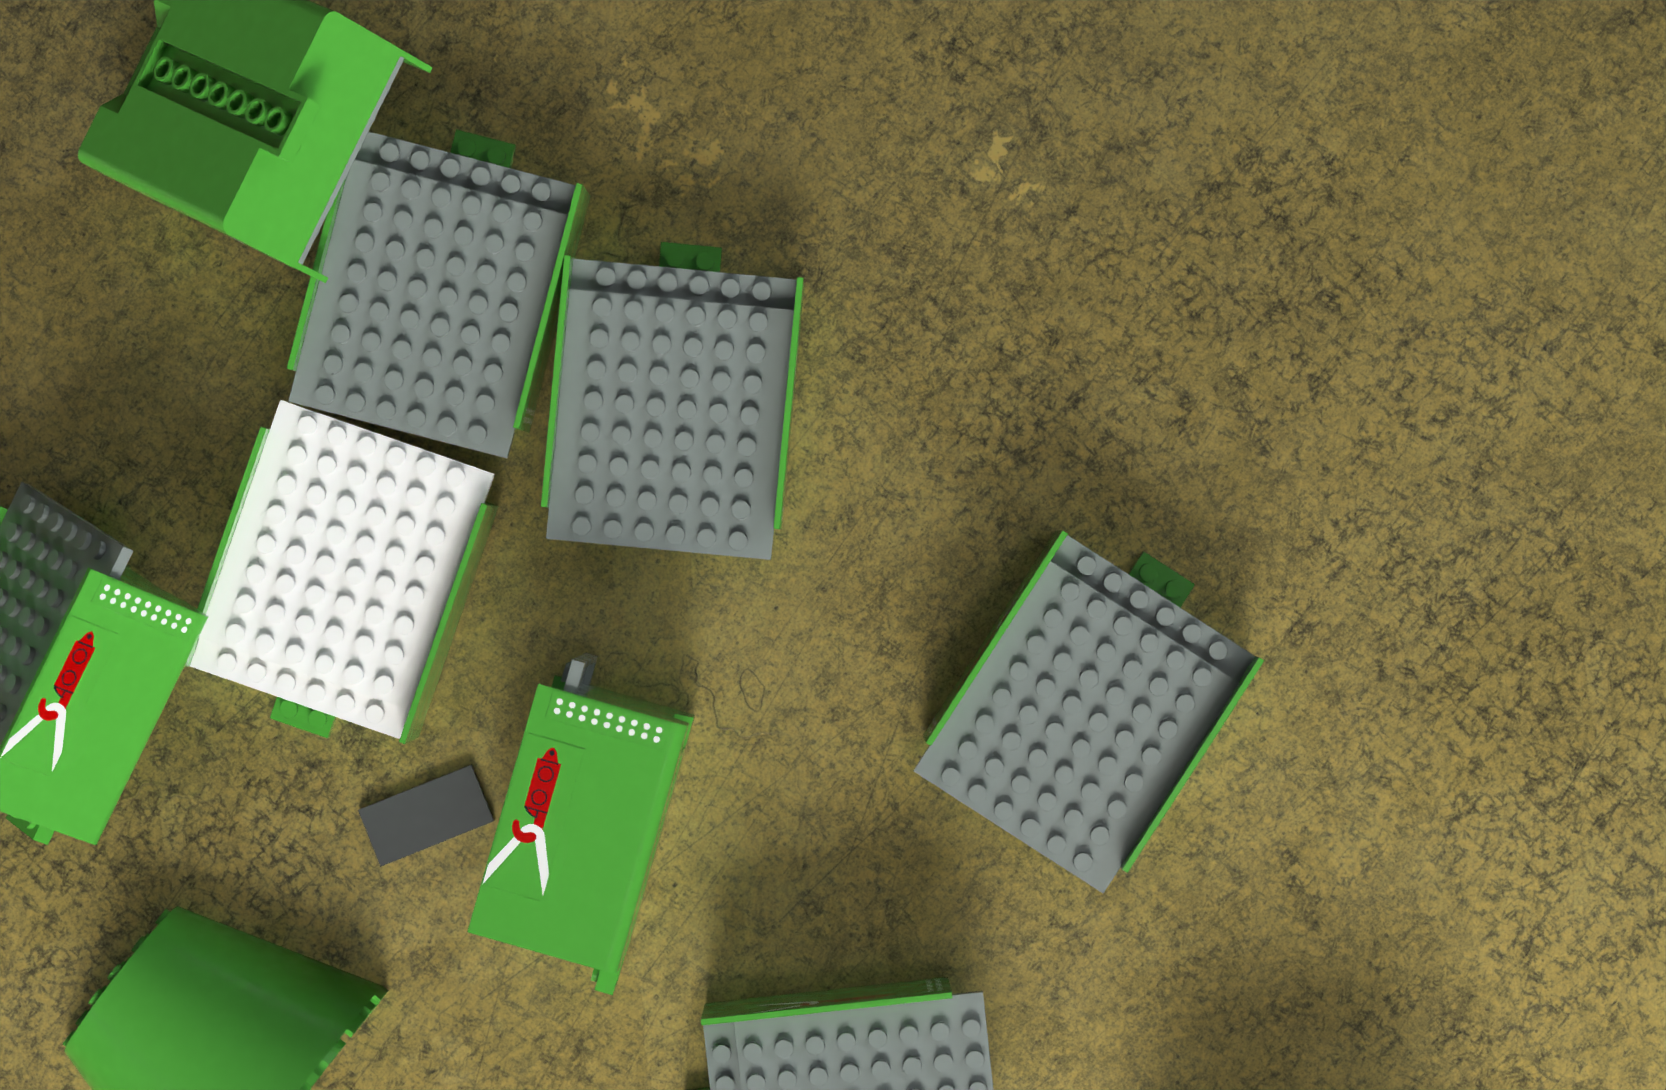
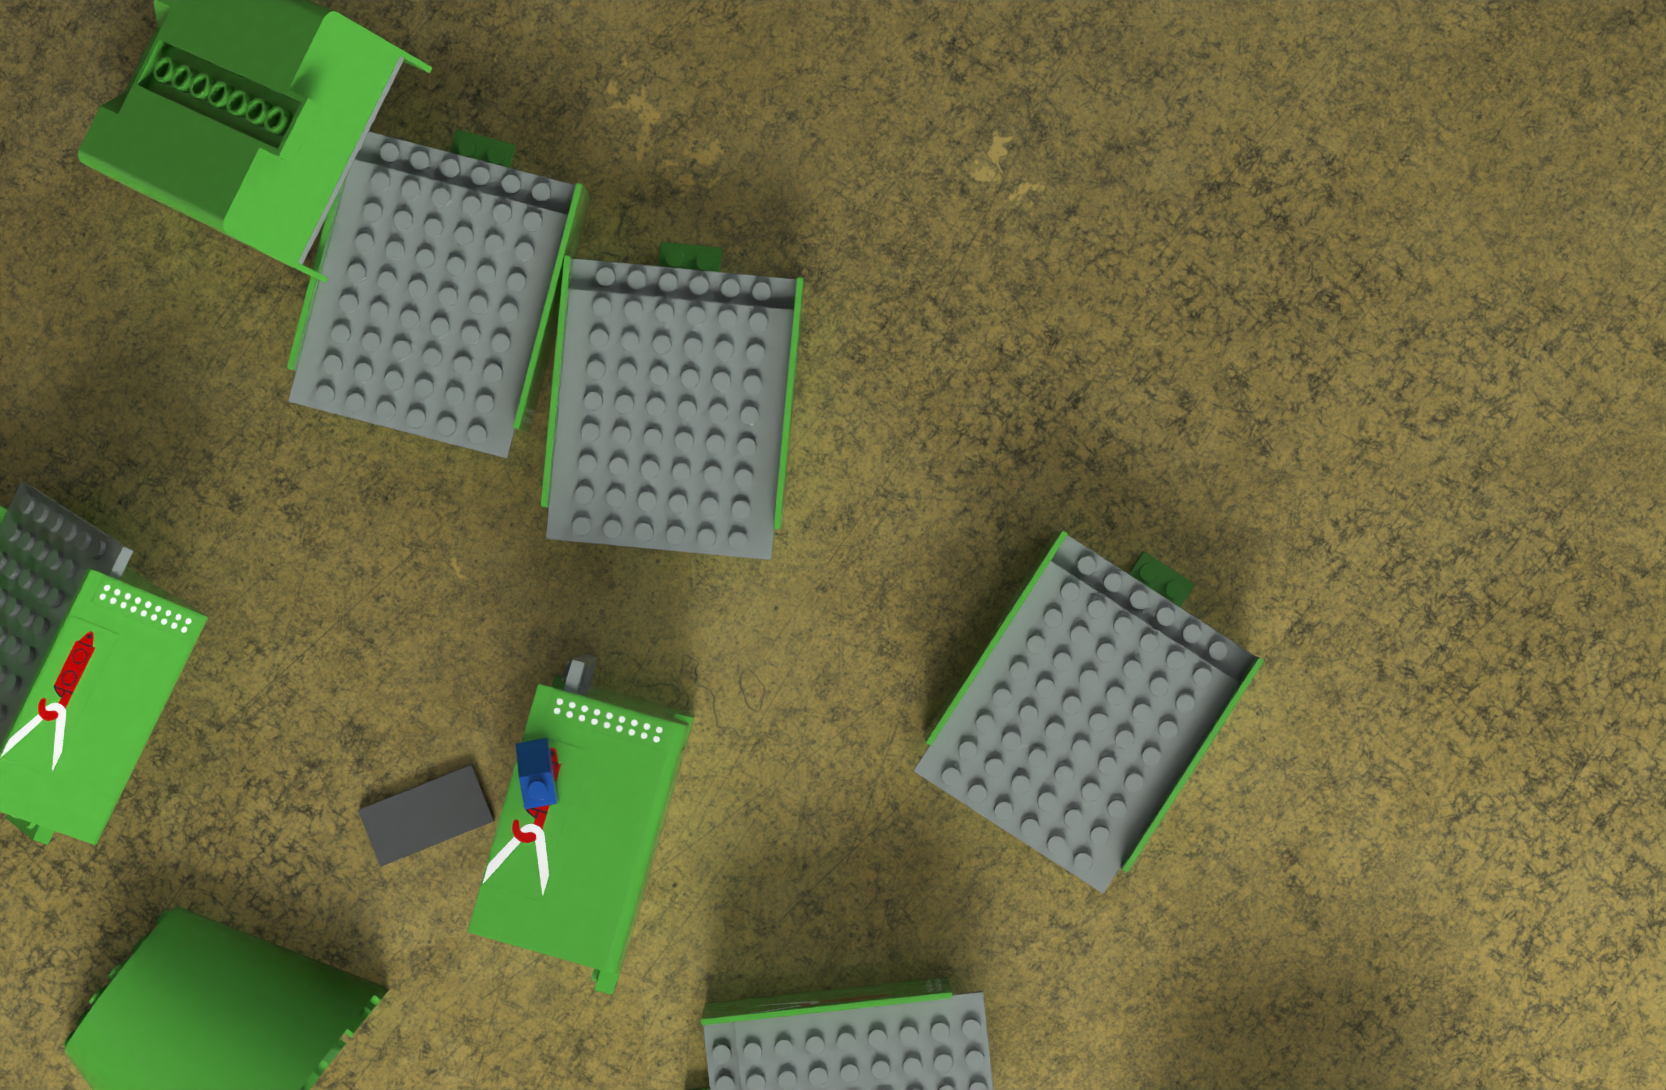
white piece [184,400,499,744] -> none
none -> blue slope [516,738,560,809]

